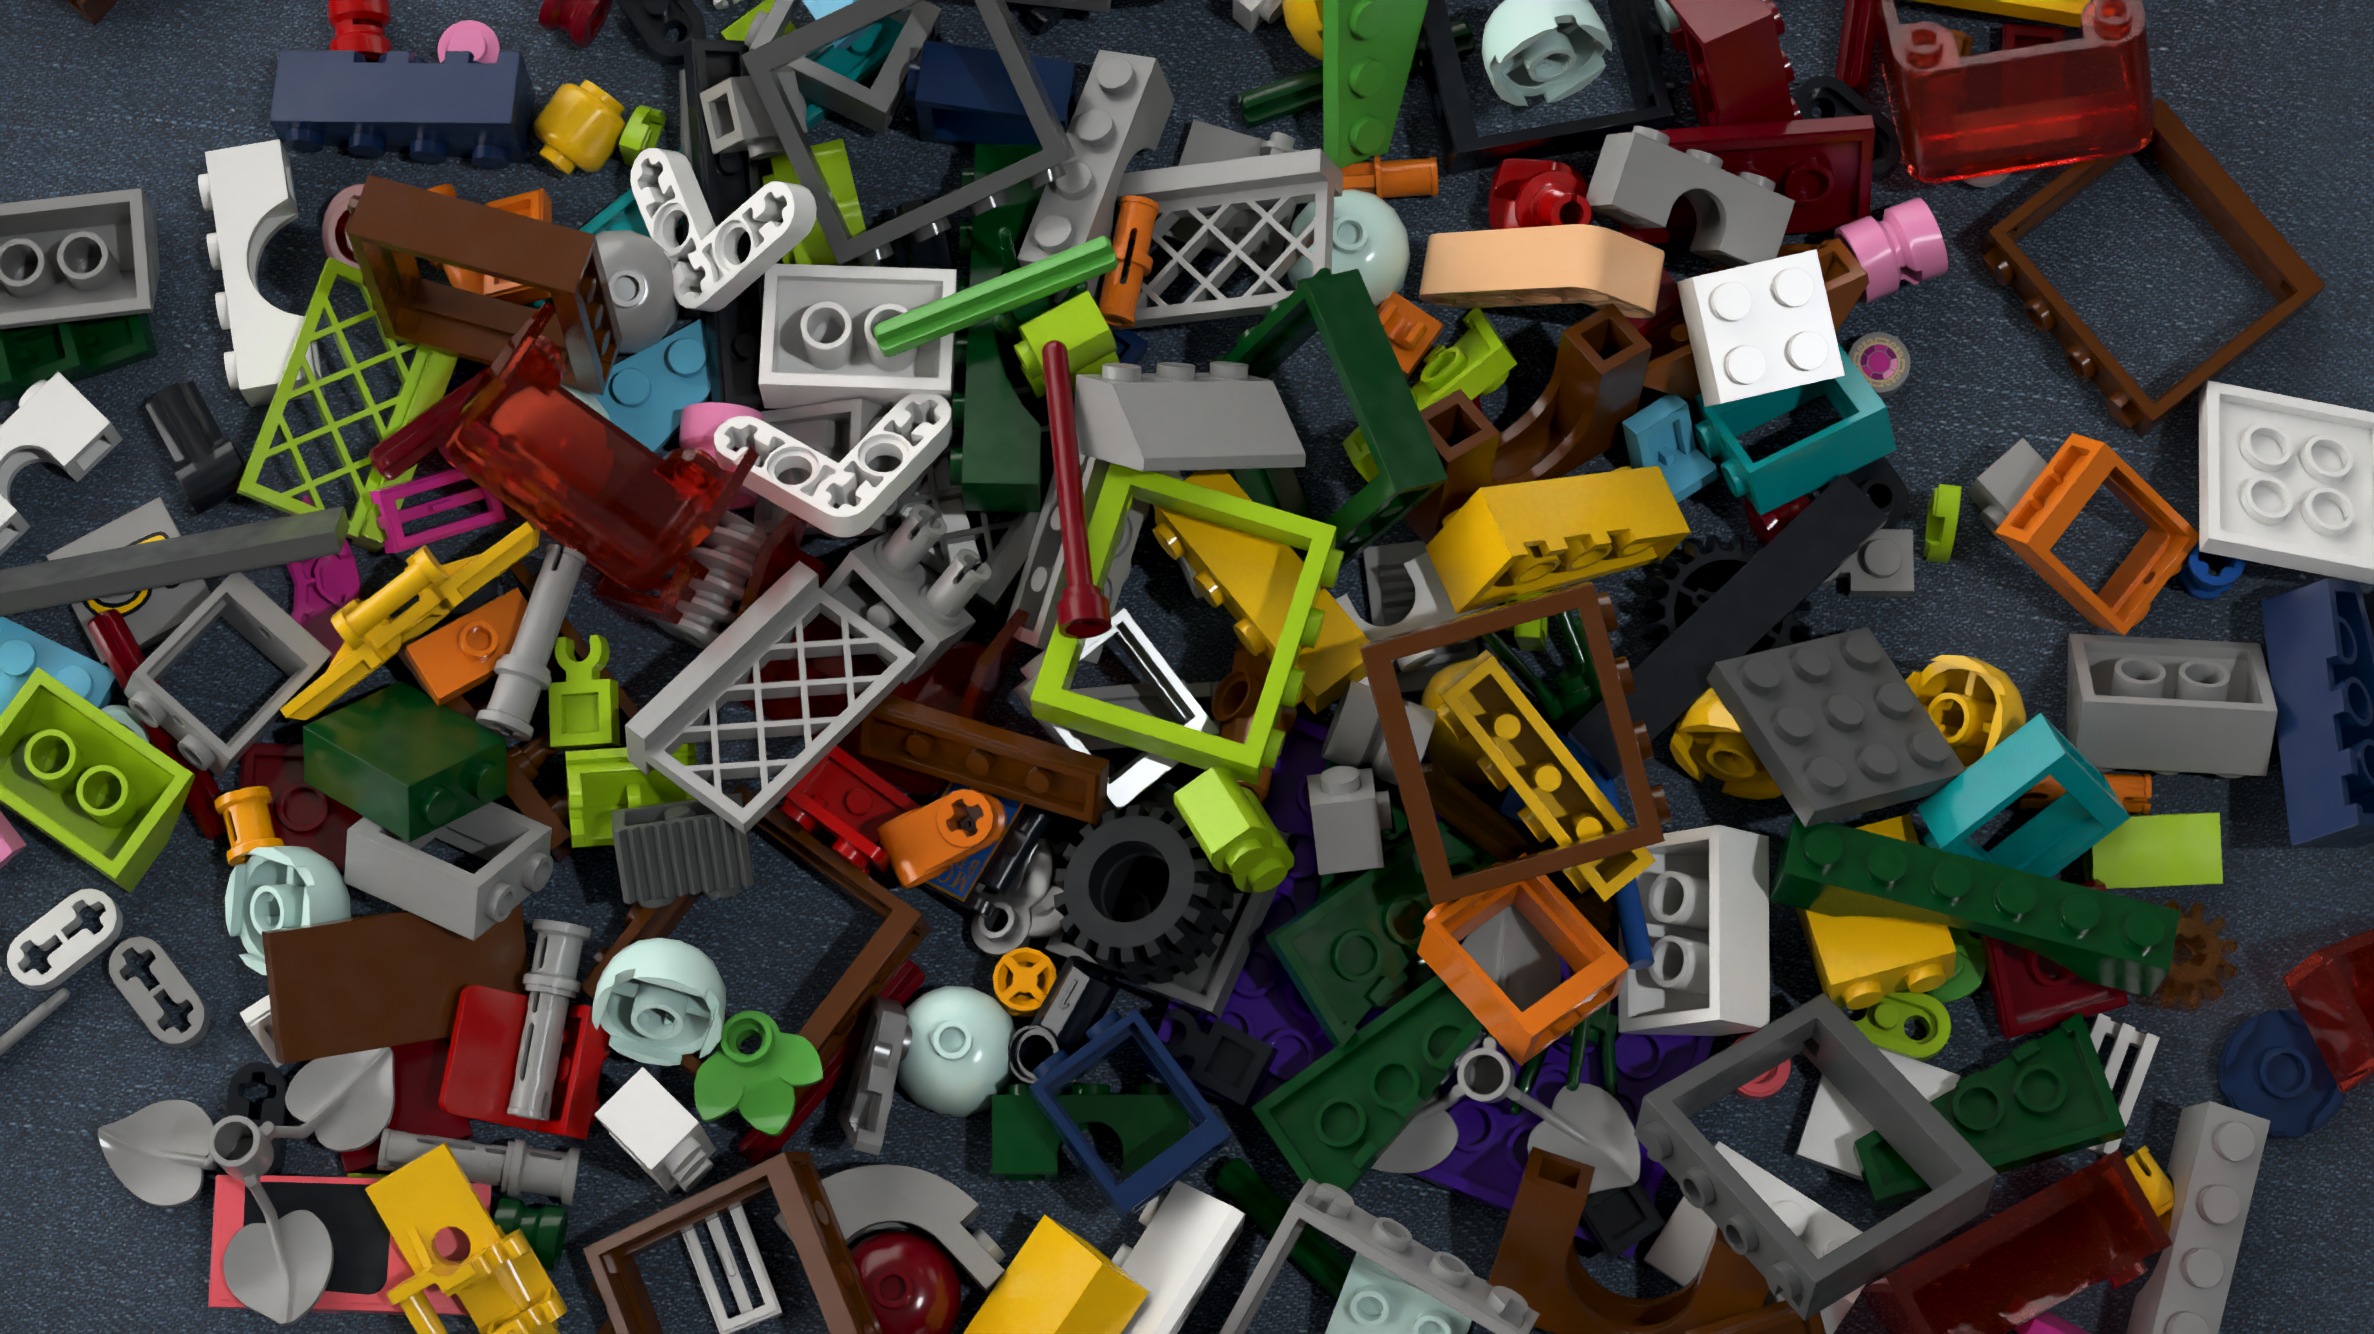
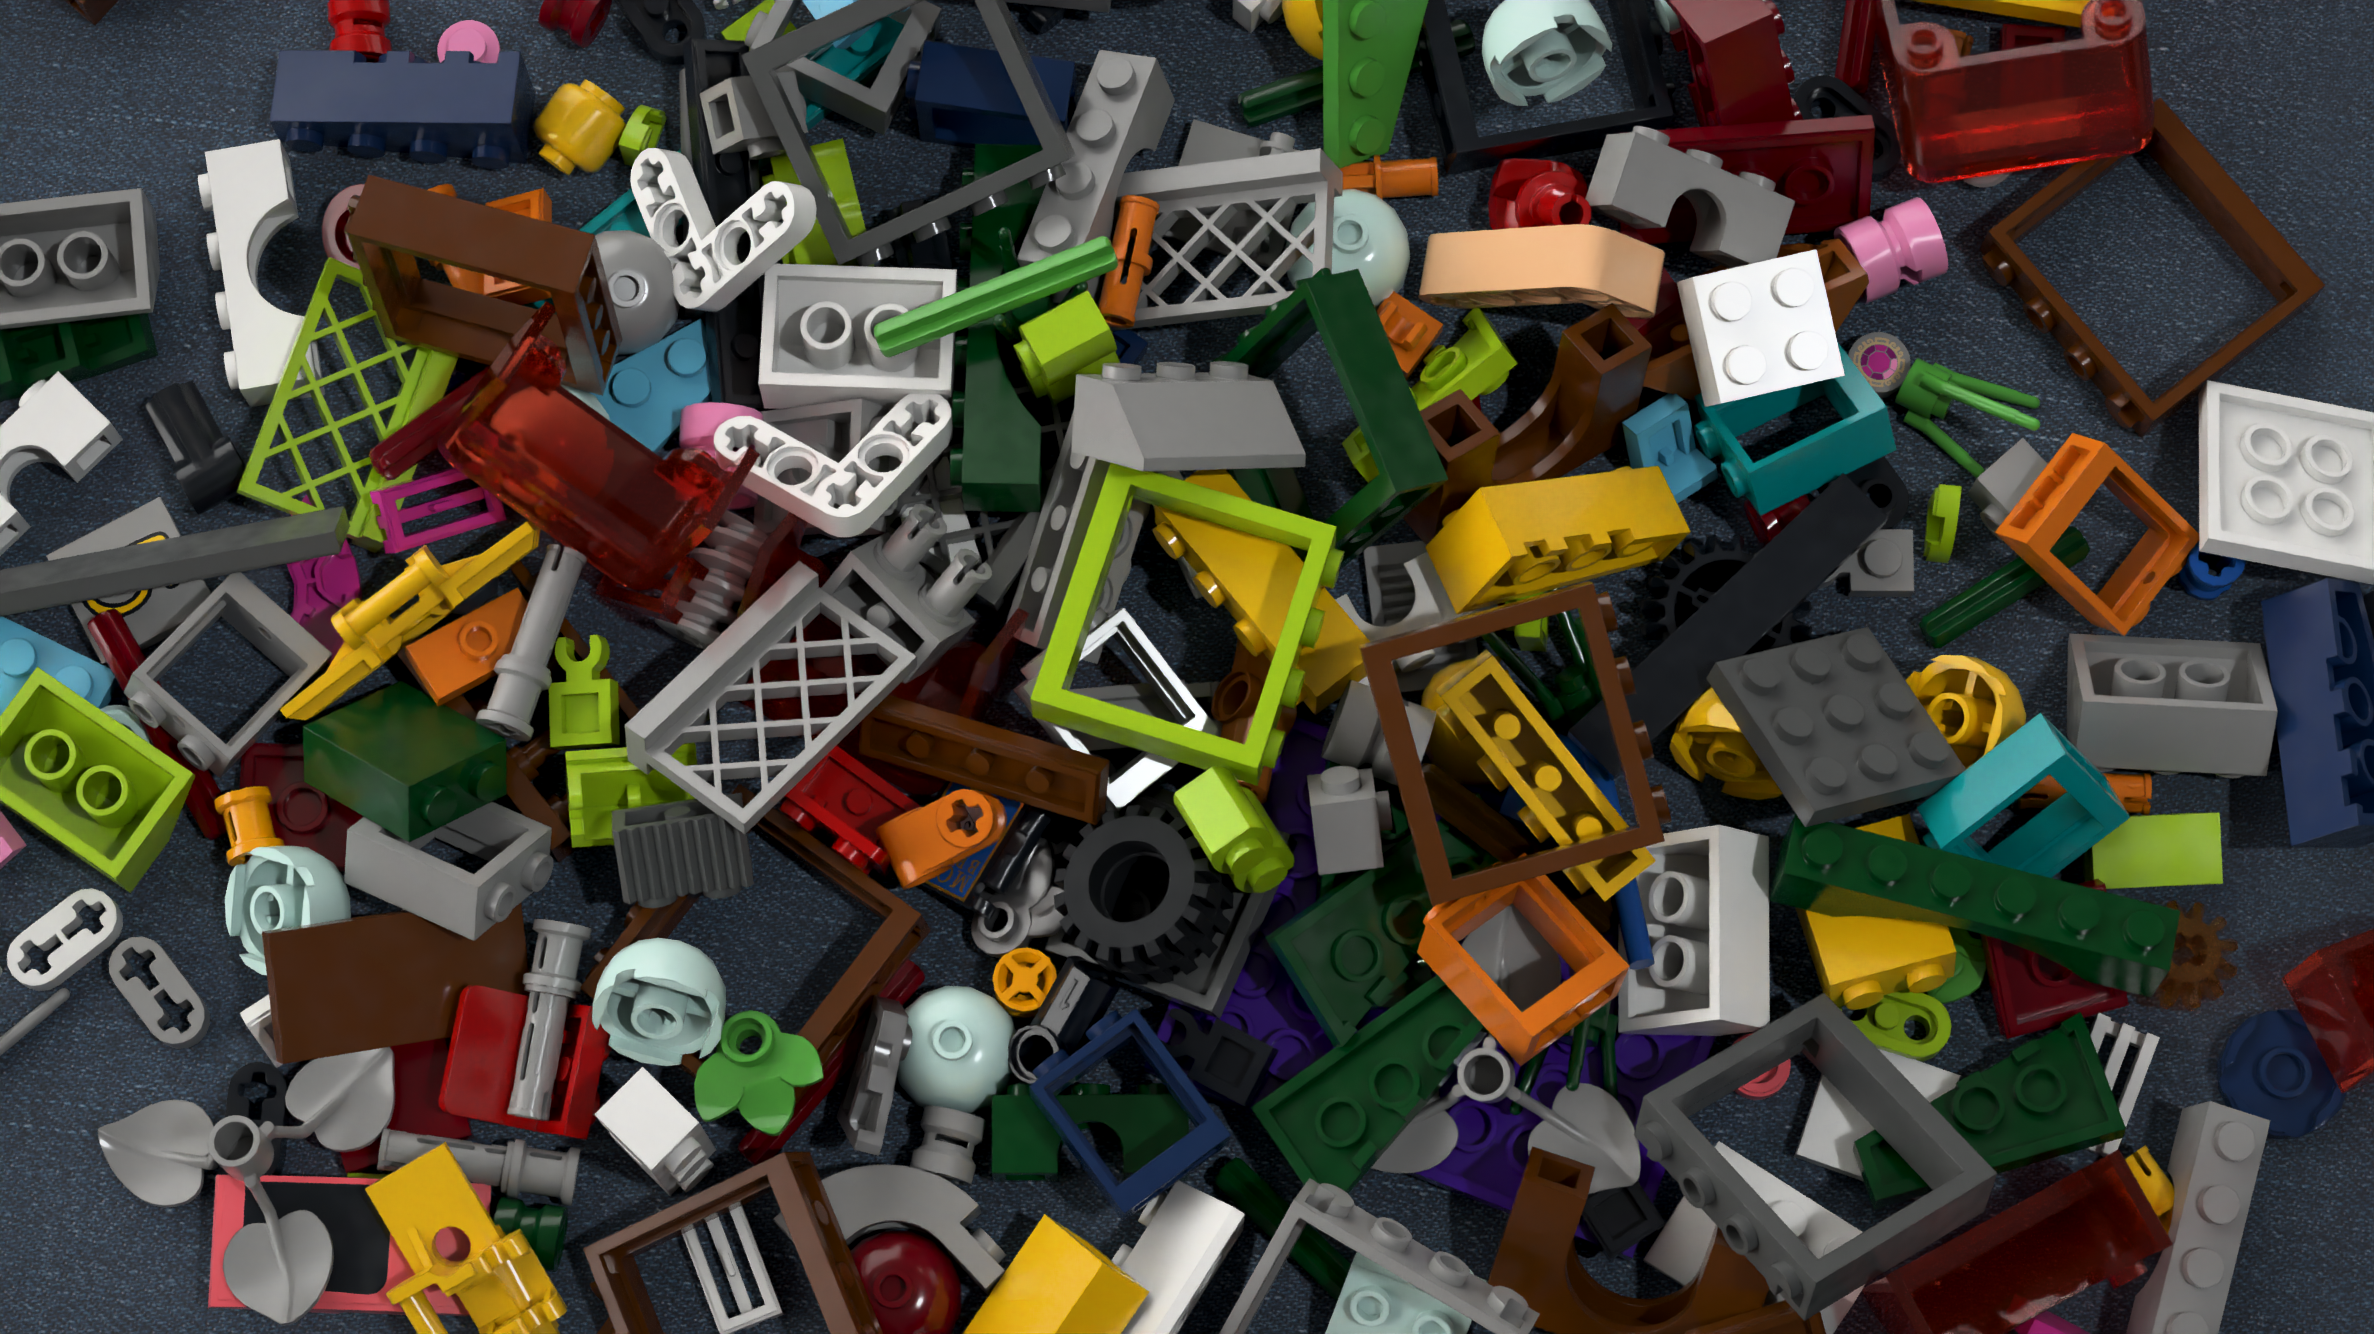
dark red piece [1042,340,1112,639] -> none
none -> light grey wheel [909,1105,987,1186]
none -> bright green plant [1895,358,2041,478]
none -> dark green axle [1919,526,2090,648]

